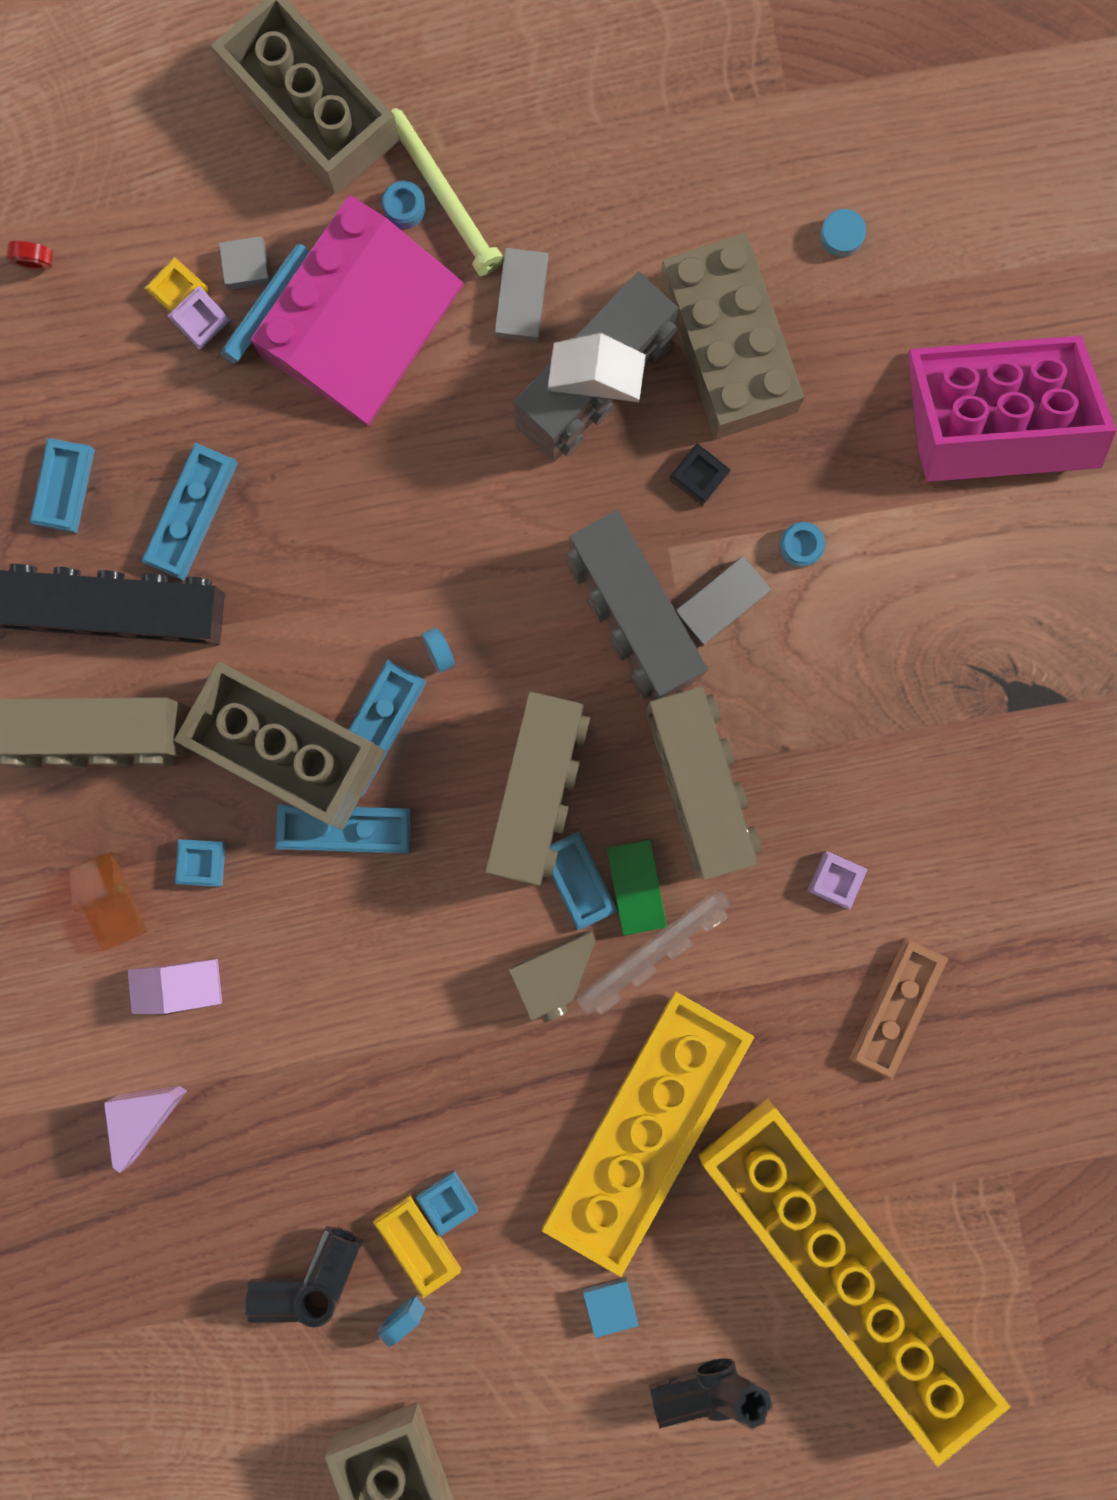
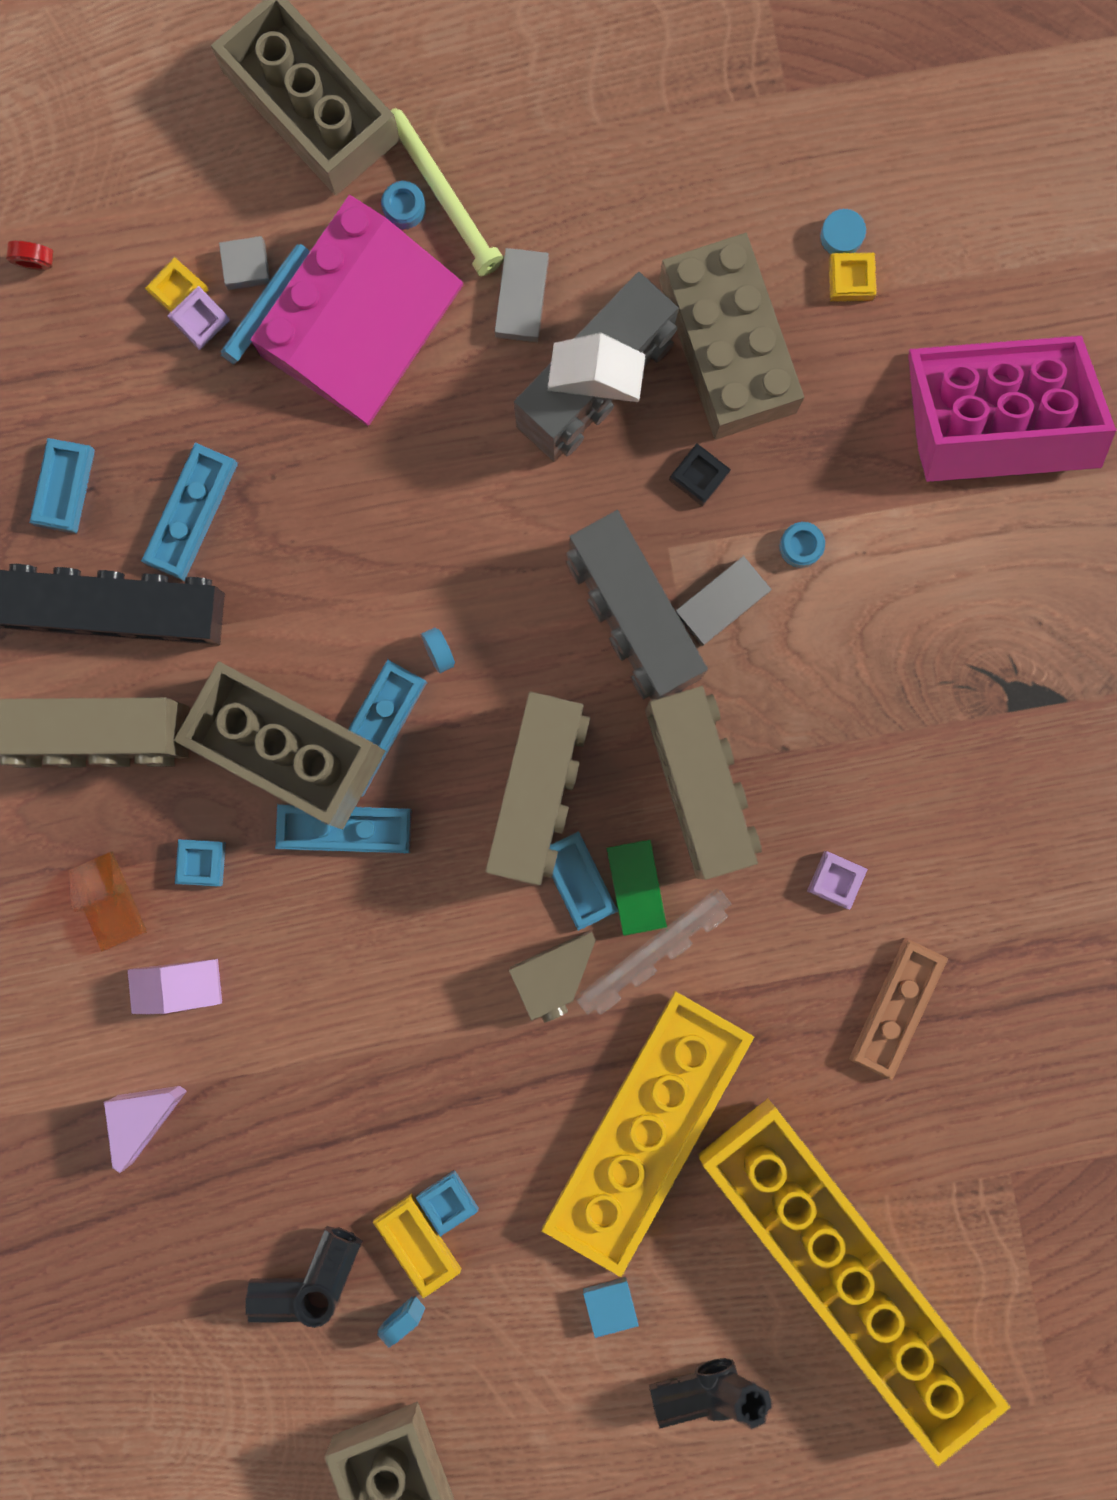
none -> yellow tile [829,253,876,301]

